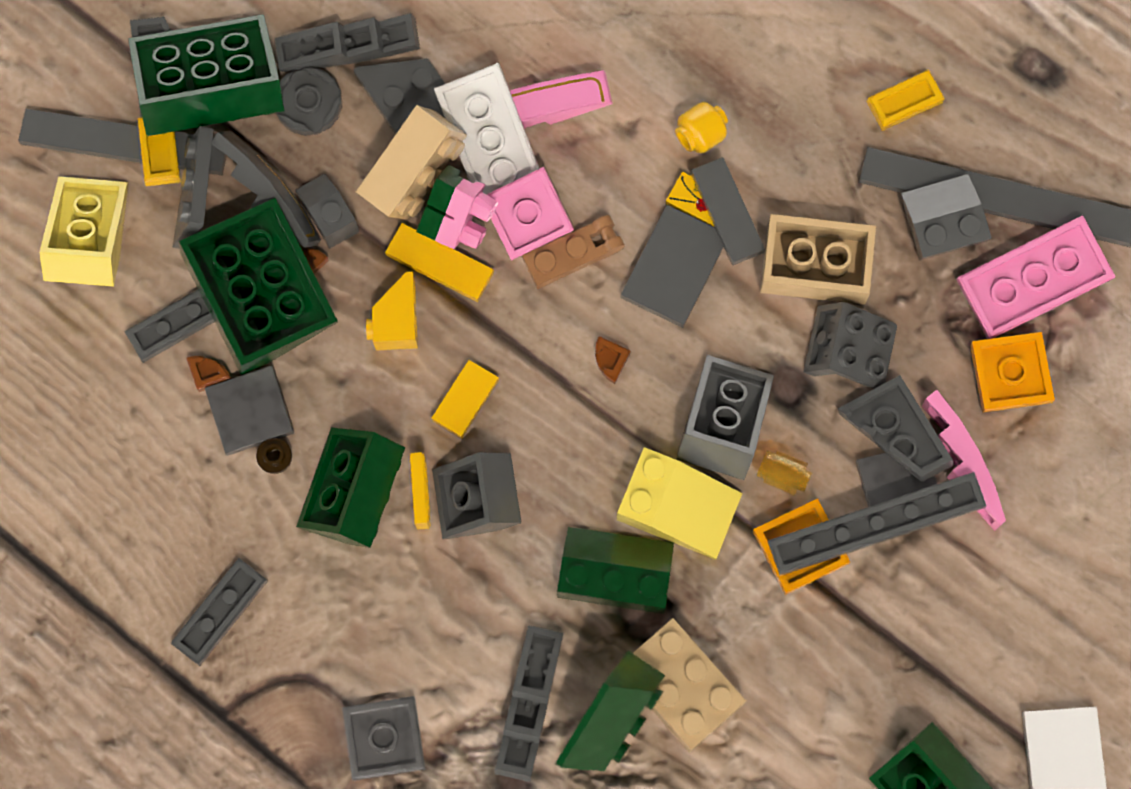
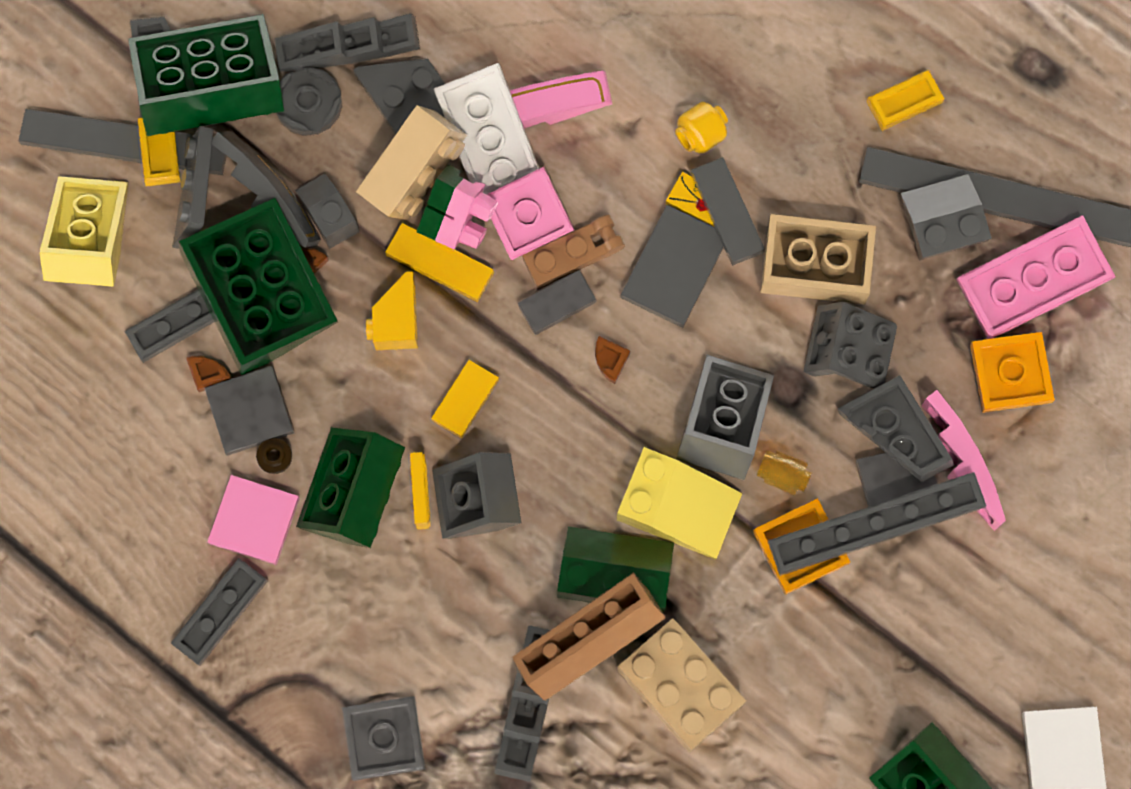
dark green slope [555,651,666,771] -> none
none -> bright pink tile [207,475,300,565]
none -> medium nougat brick [512,573,666,701]
none -> flat silver tile [518,270,596,335]

